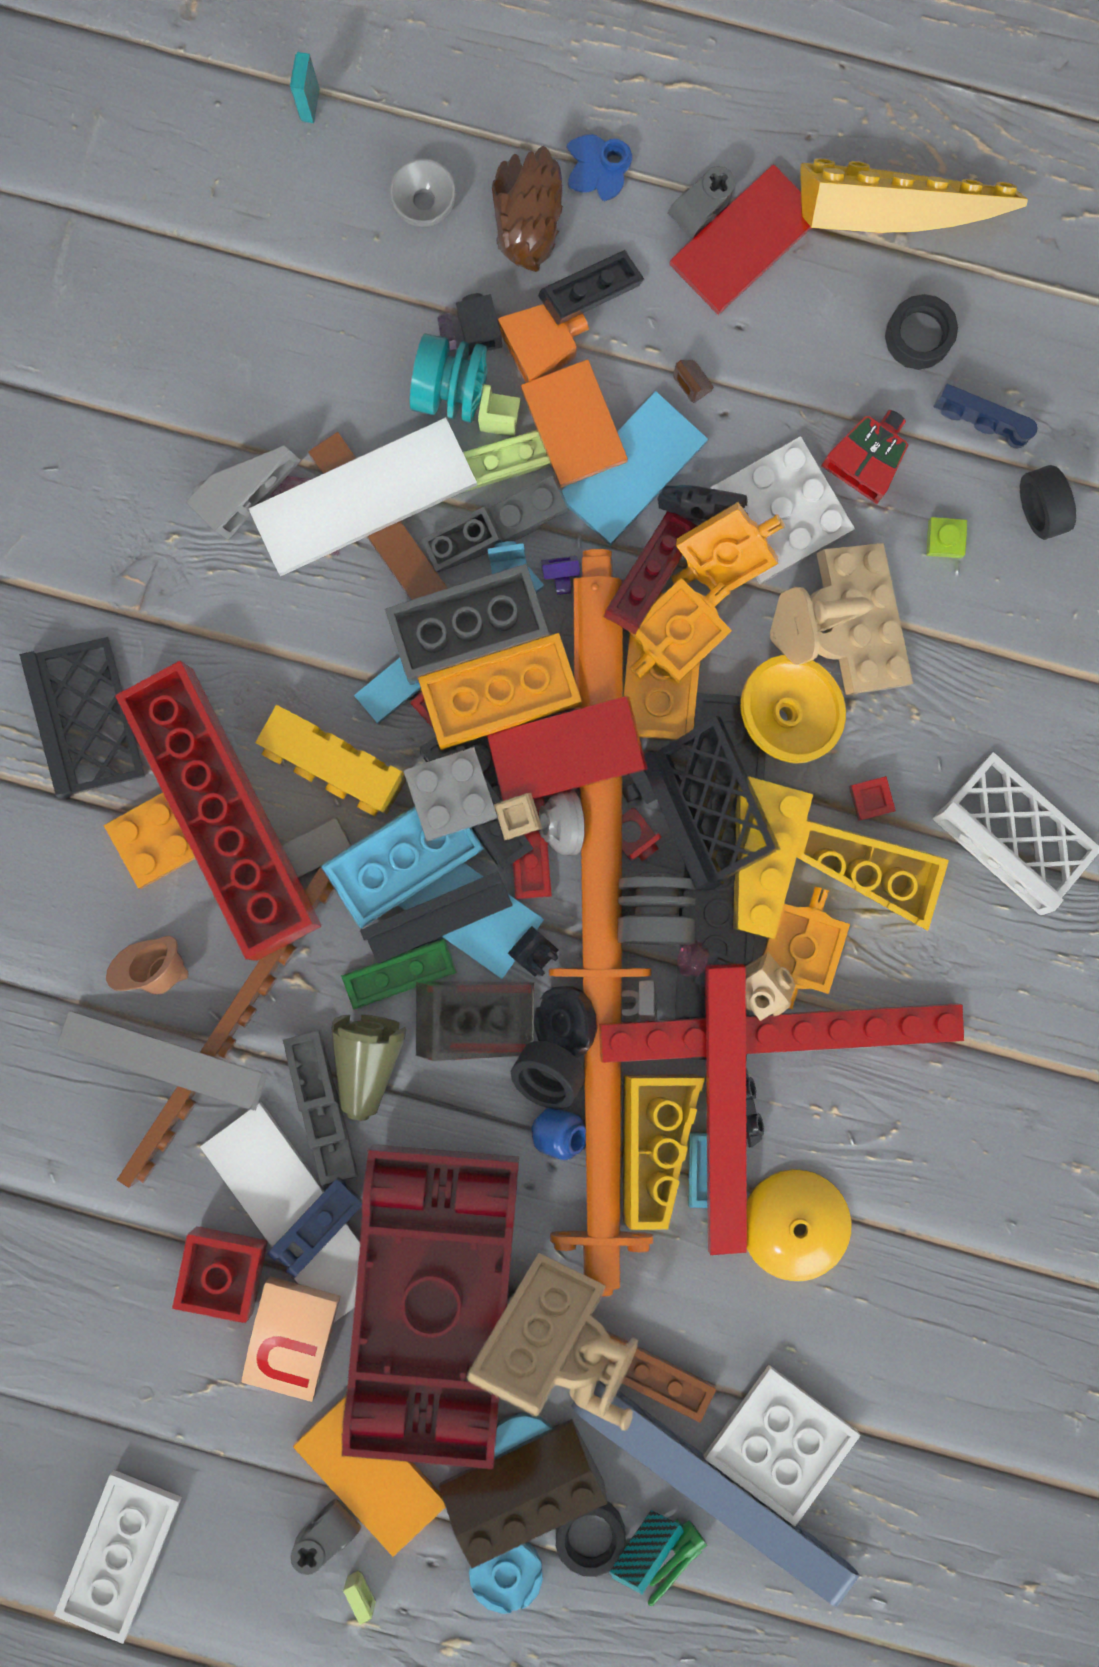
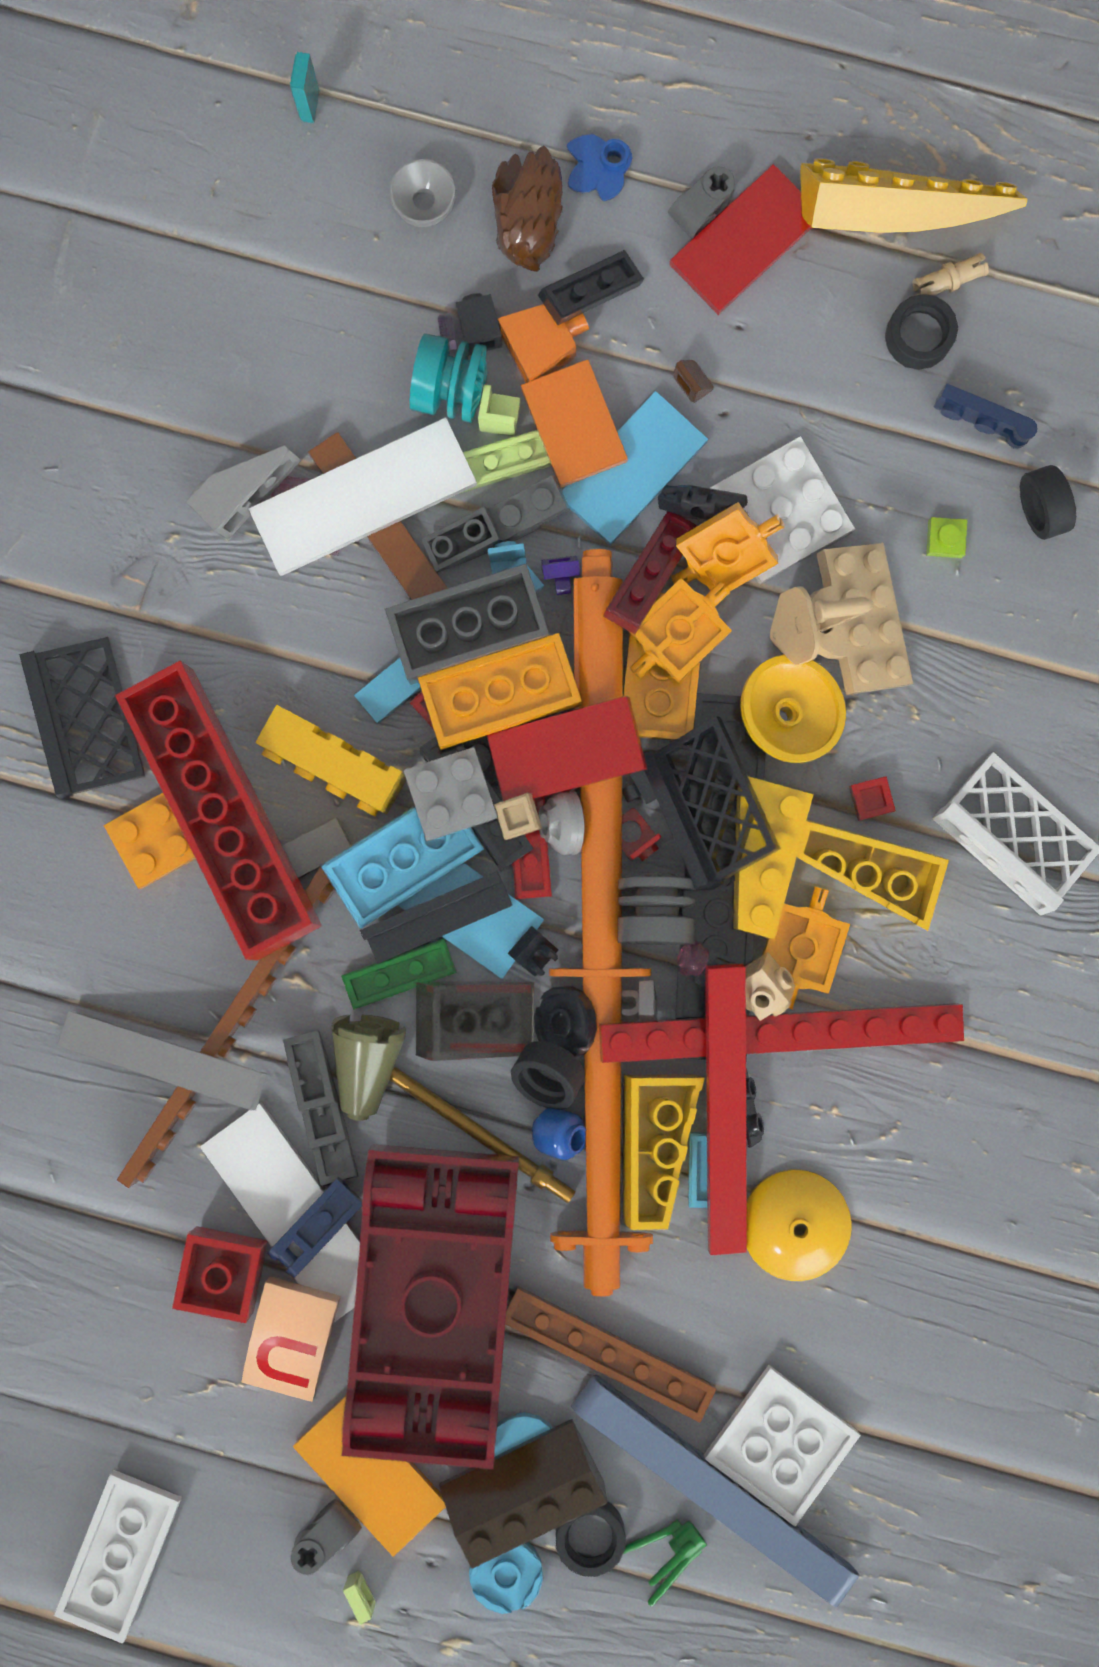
nougat piece [106,936,189,995] -> none
tan plate [468,1253,639,1431] -> none
teal tile [609,1510,684,1594] -> none
red torso [821,410,908,504] -> none
none -> pearl gold bar [389,1066,576,1203]
none -> tan pin [912,253,989,296]

